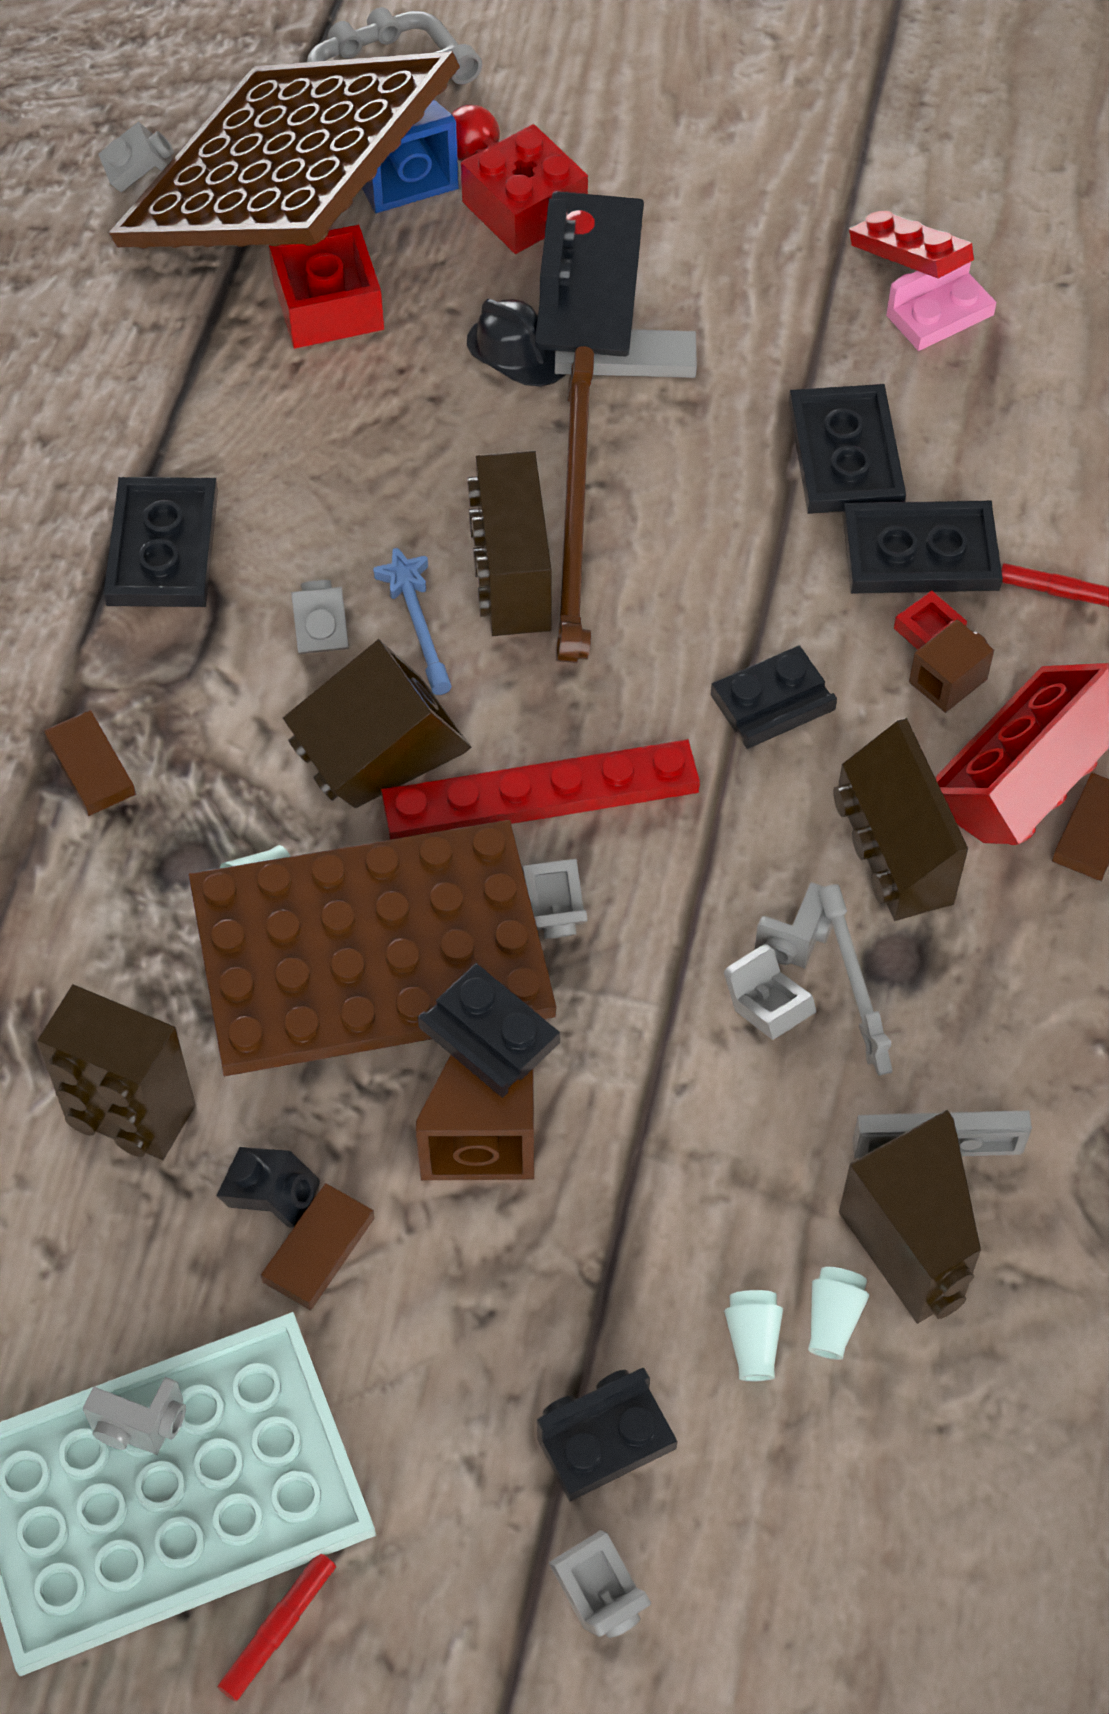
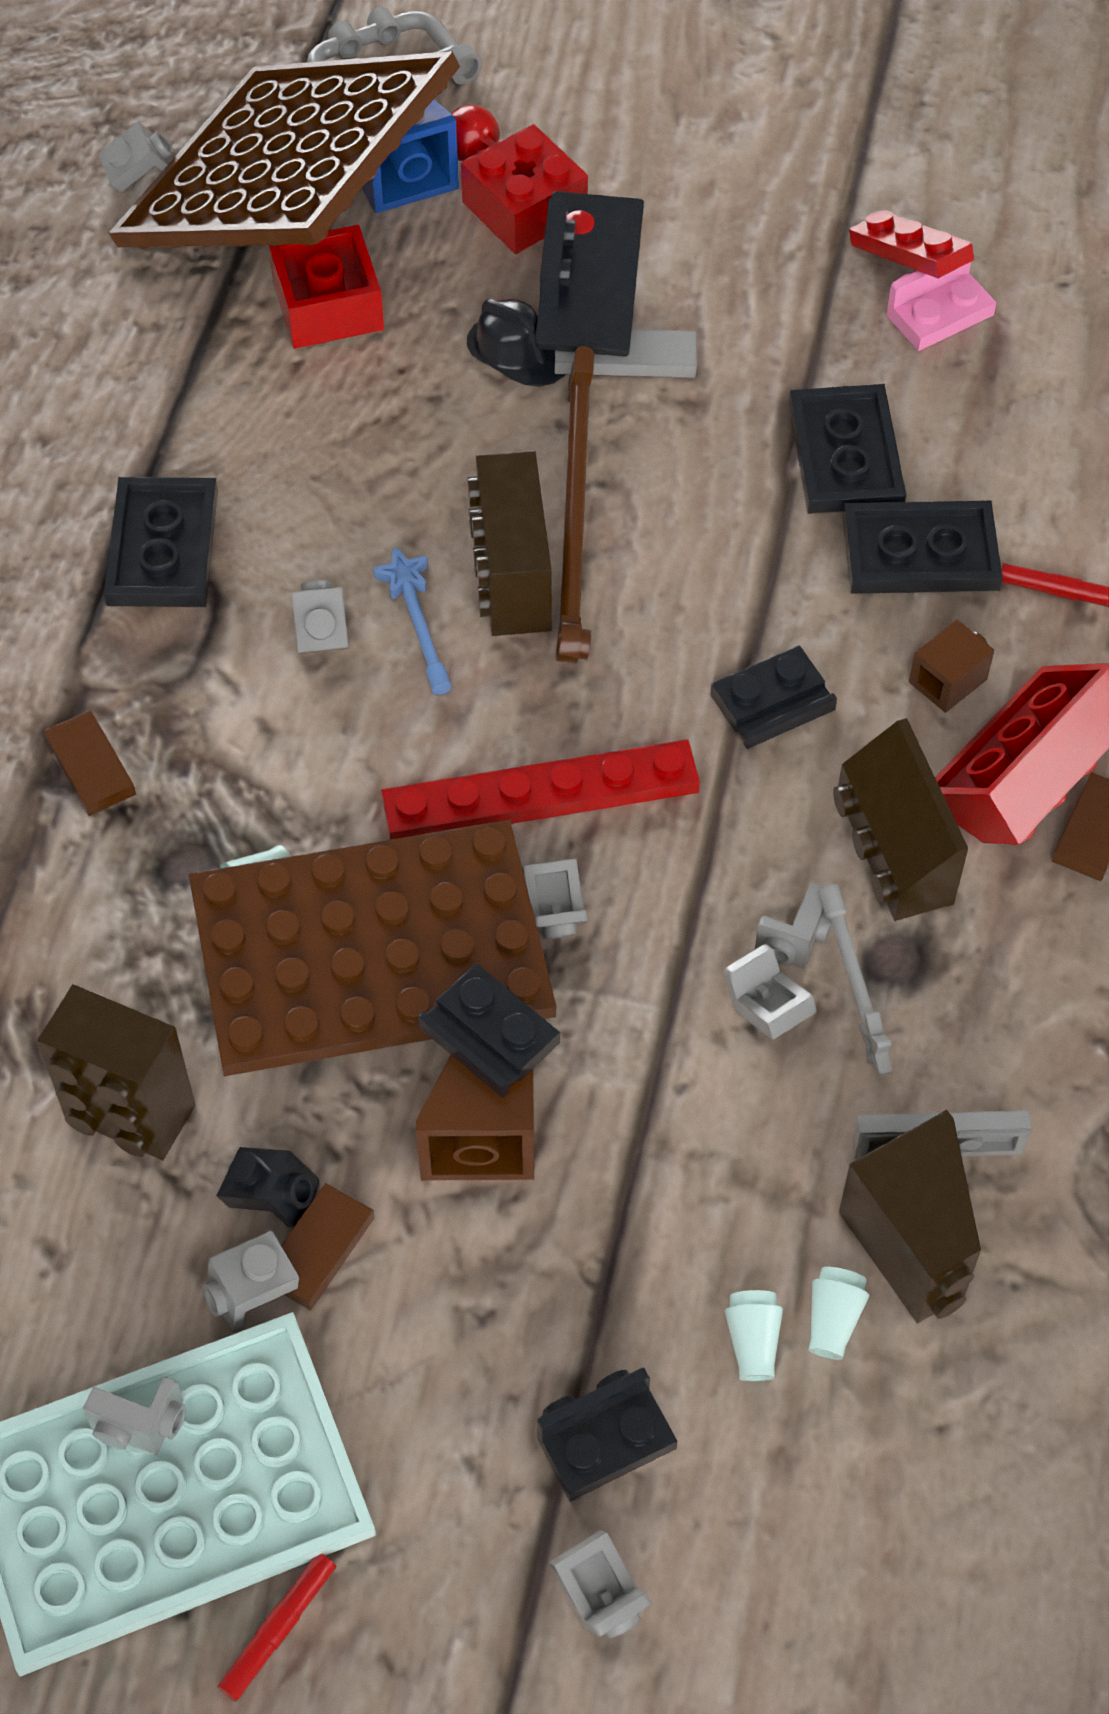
dark brown slope [283,639,472,809] -> none
red plate [893,591,967,650] -> none
none -> light grey bracket [202,1231,299,1331]

